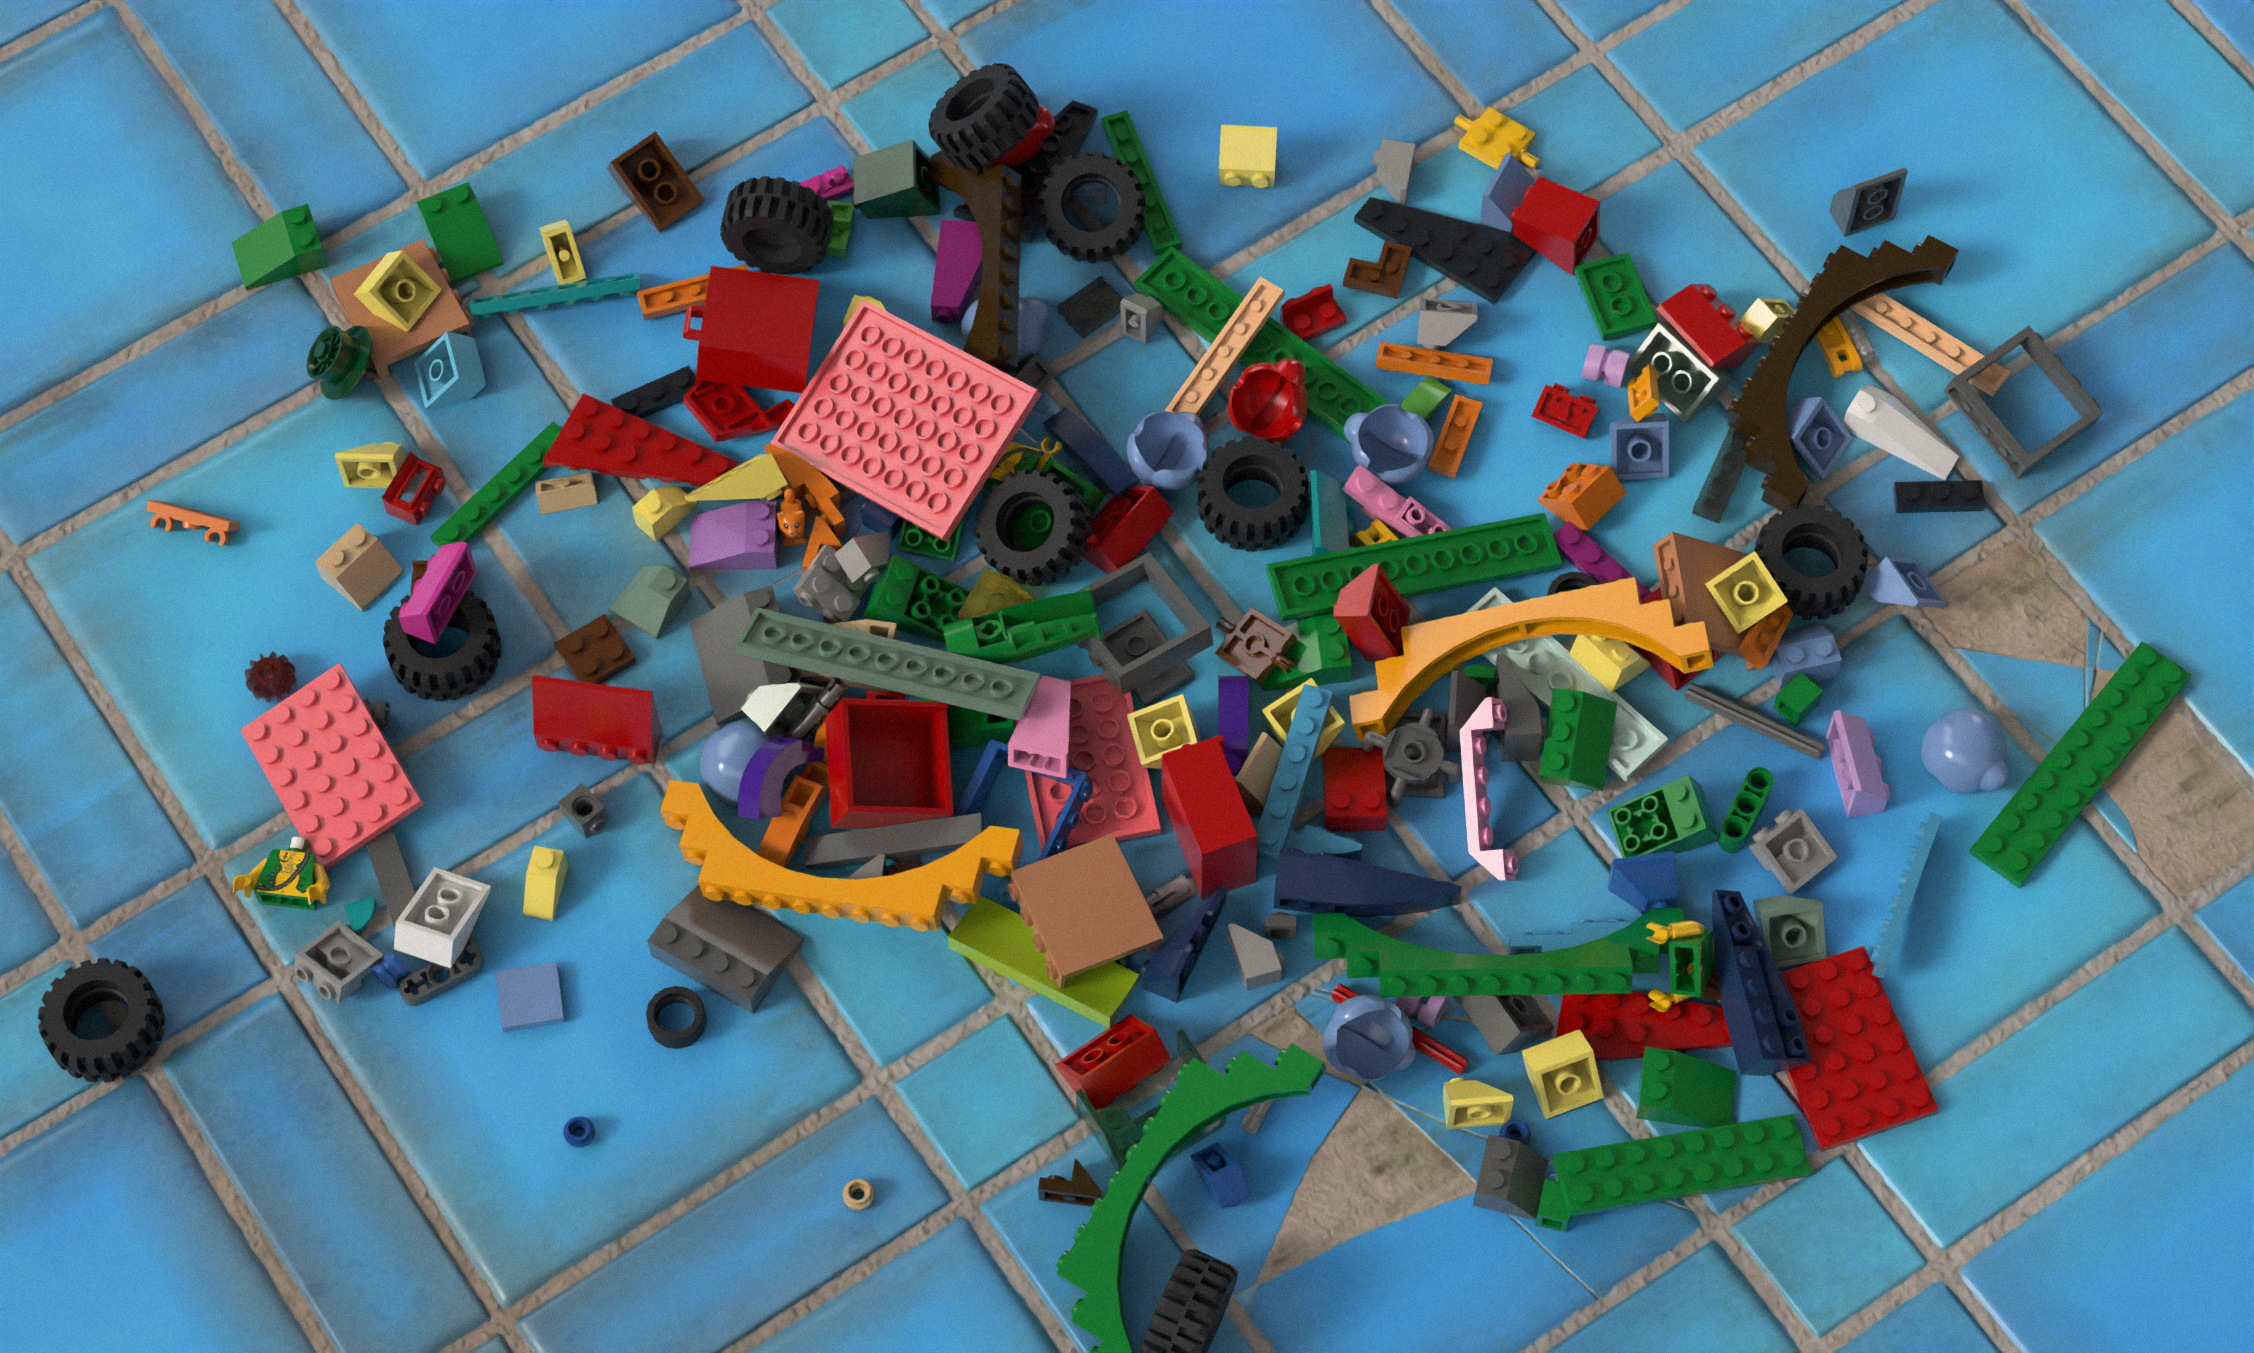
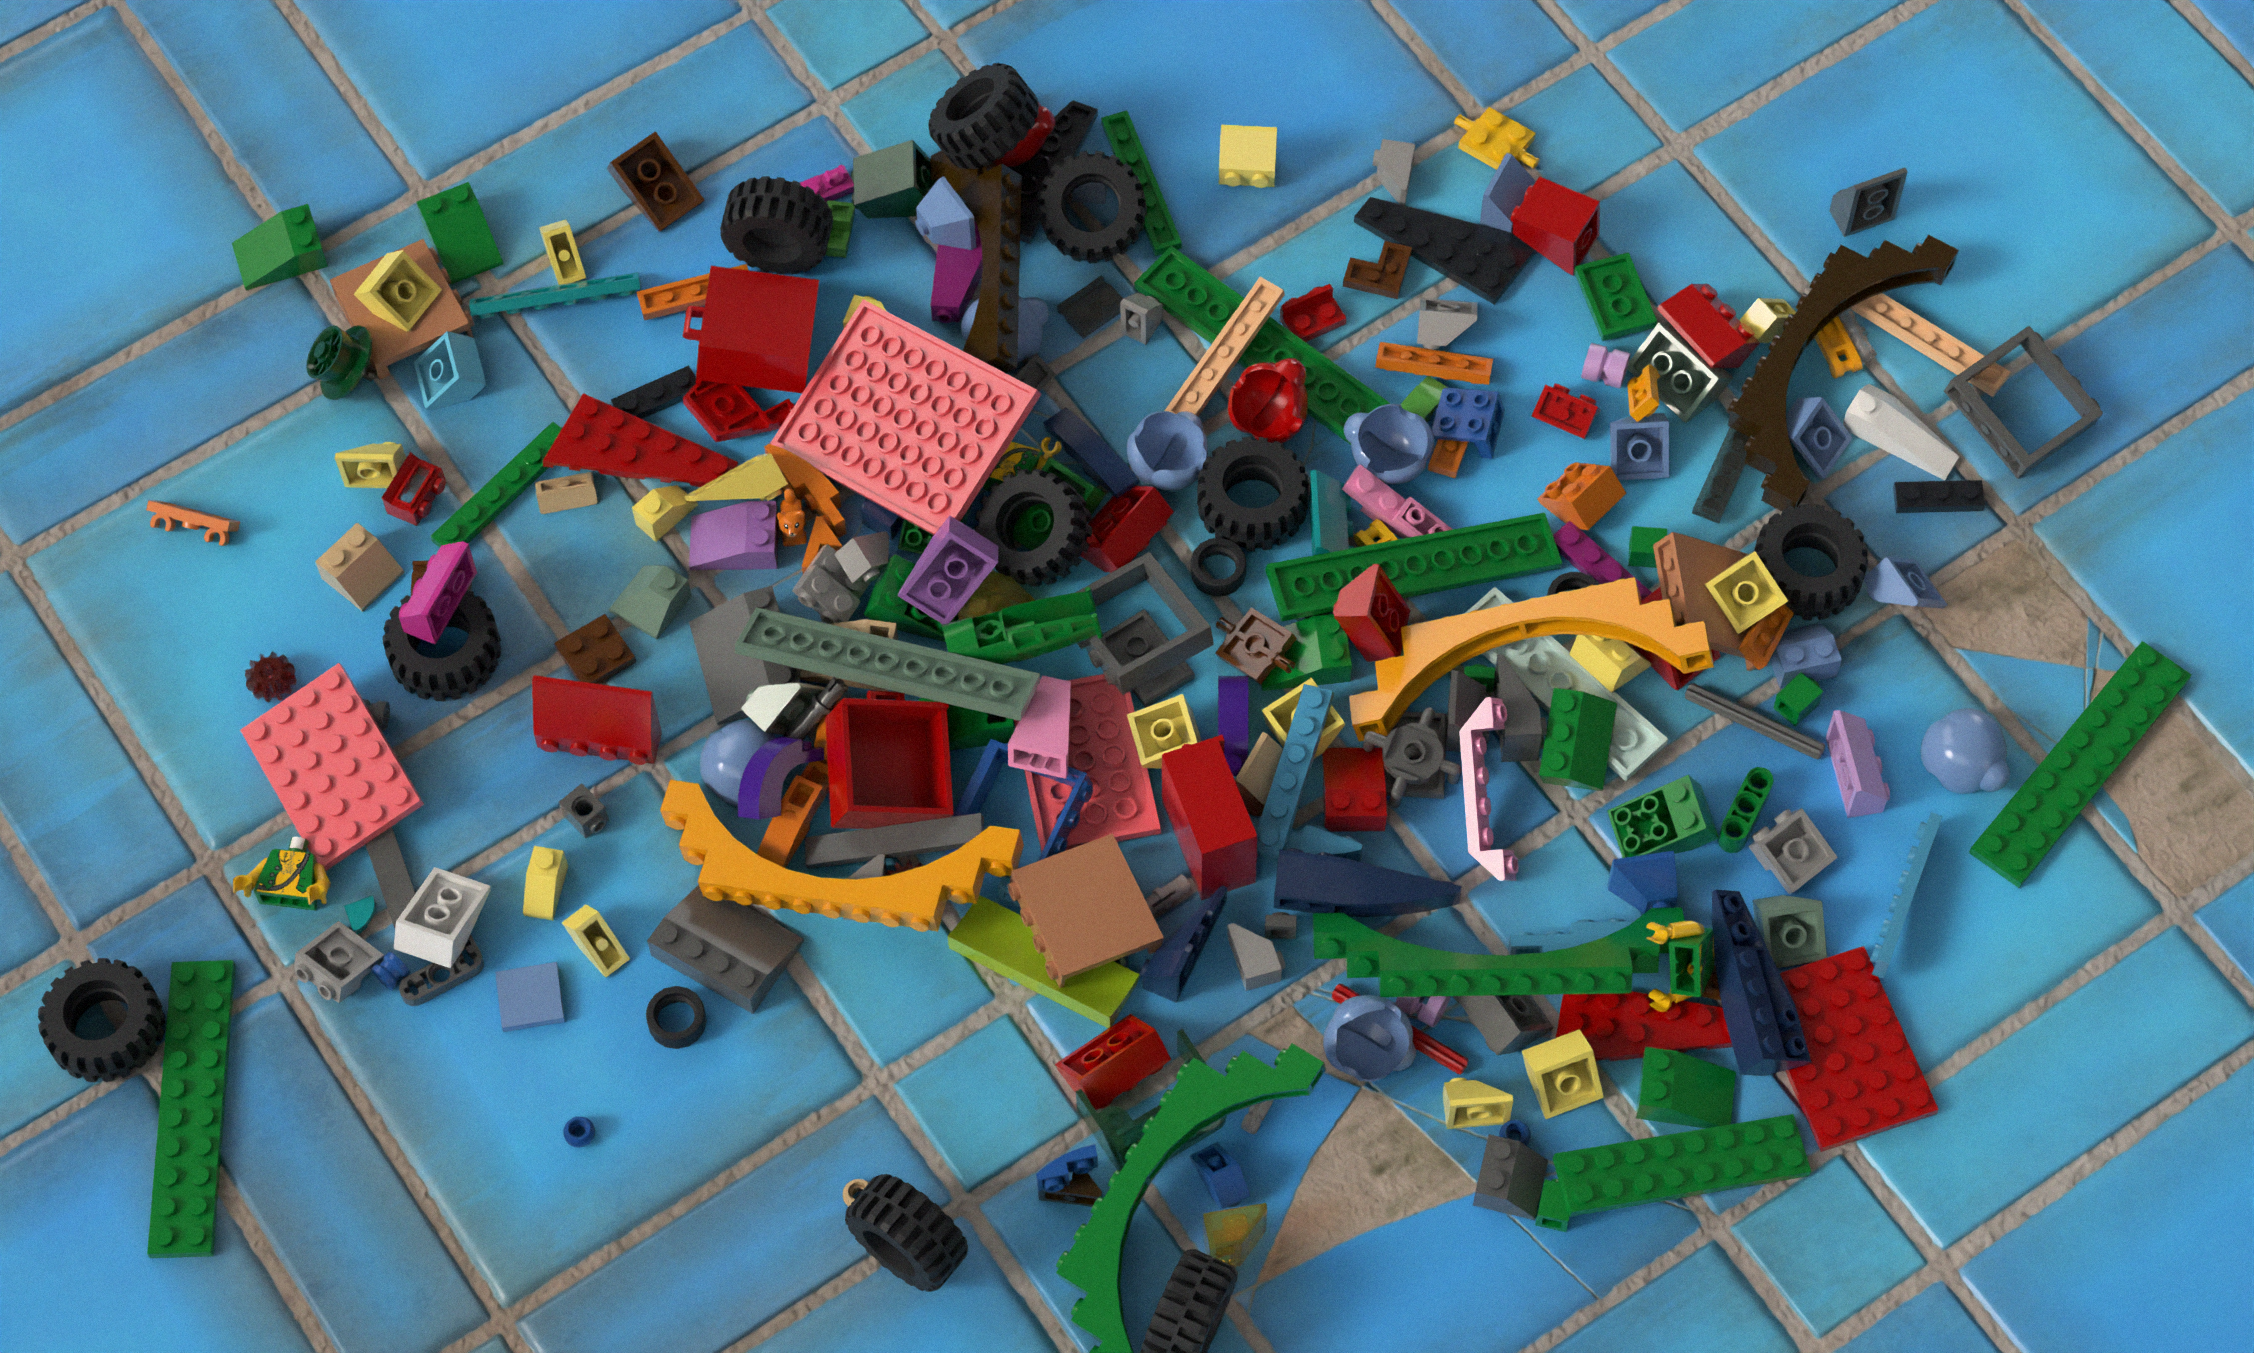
none -> green plate [147,960,236,1258]
none -> light yellow slope [562,904,630,977]
none -> black tyre [845,1174,968,1292]
none -> medium lavender slope [898,516,998,624]
none -> medium blue slope [915,176,976,250]
none -> blue slope [1036,1144,1098,1192]
none -> black tyre [1191,538,1246,597]
none -> clear yellow slope [1203,1203,1267,1269]
none -> blue bracket [1432,388,1505,459]
none -> green brick [1628,526,1667,568]

